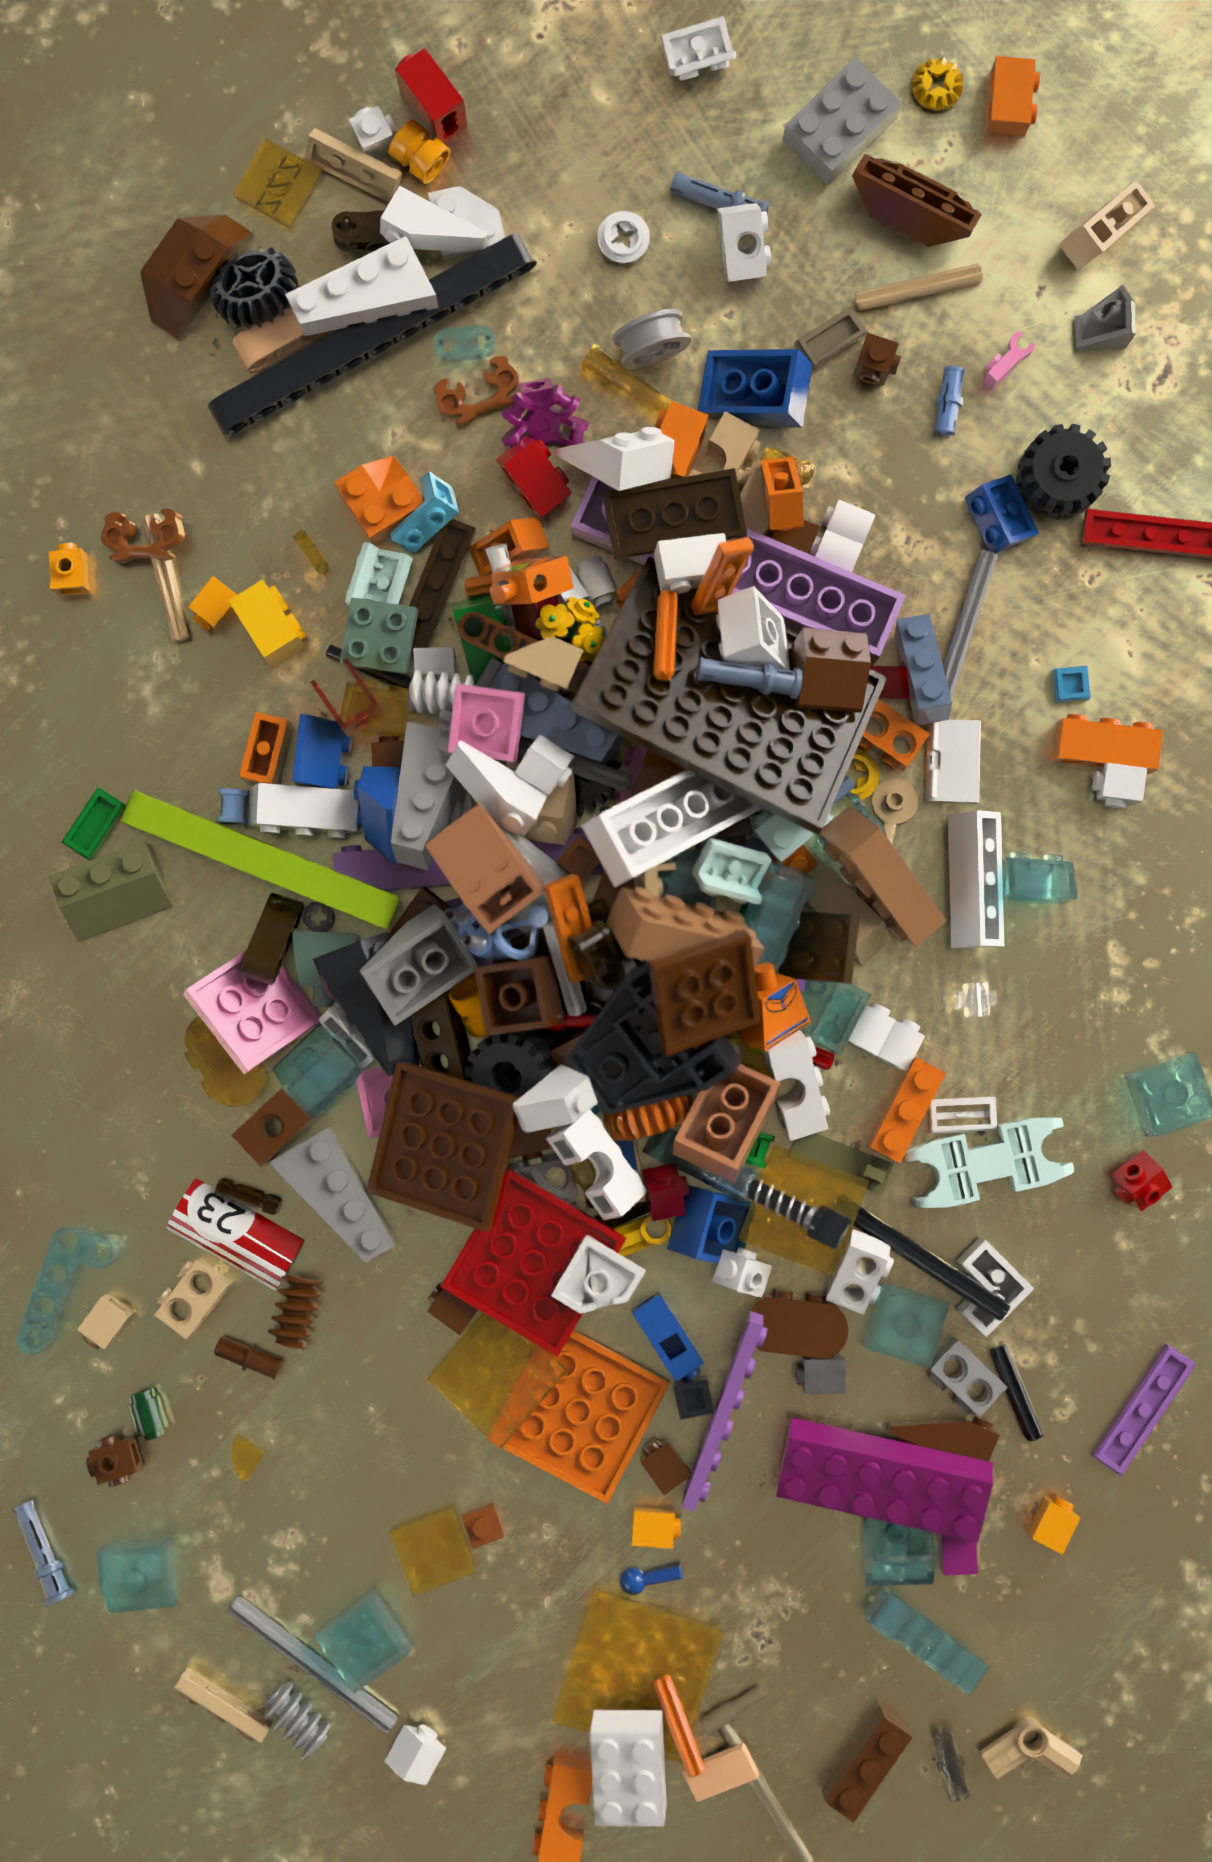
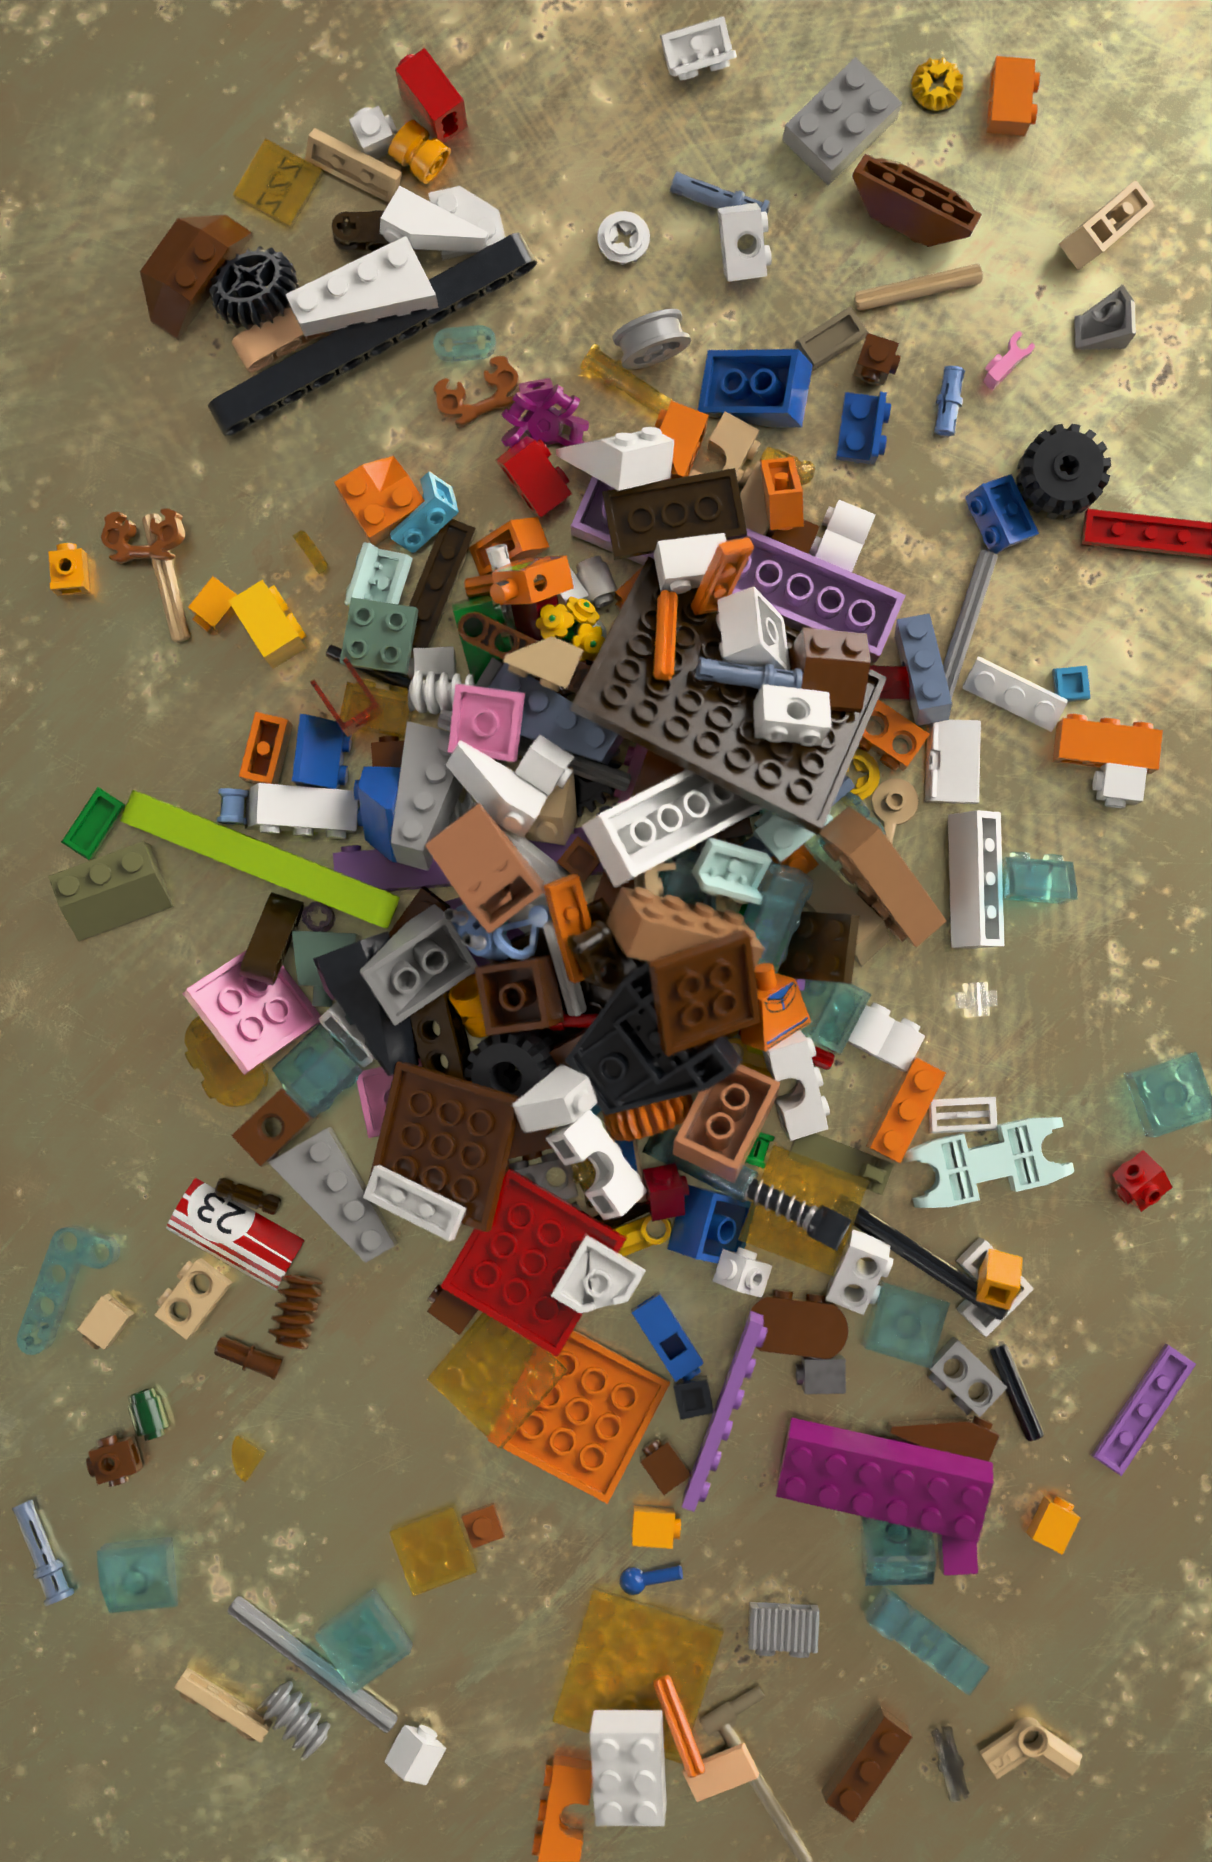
none -> white plate [363,1165,466,1241]
none -> light grey brick [748,1602,820,1658]
none -> white brick [753,685,831,746]
none -> blue bracket [835,392,891,465]
none -> white plate [962,656,1068,732]
none -> light orange brick [976,1248,1022,1310]

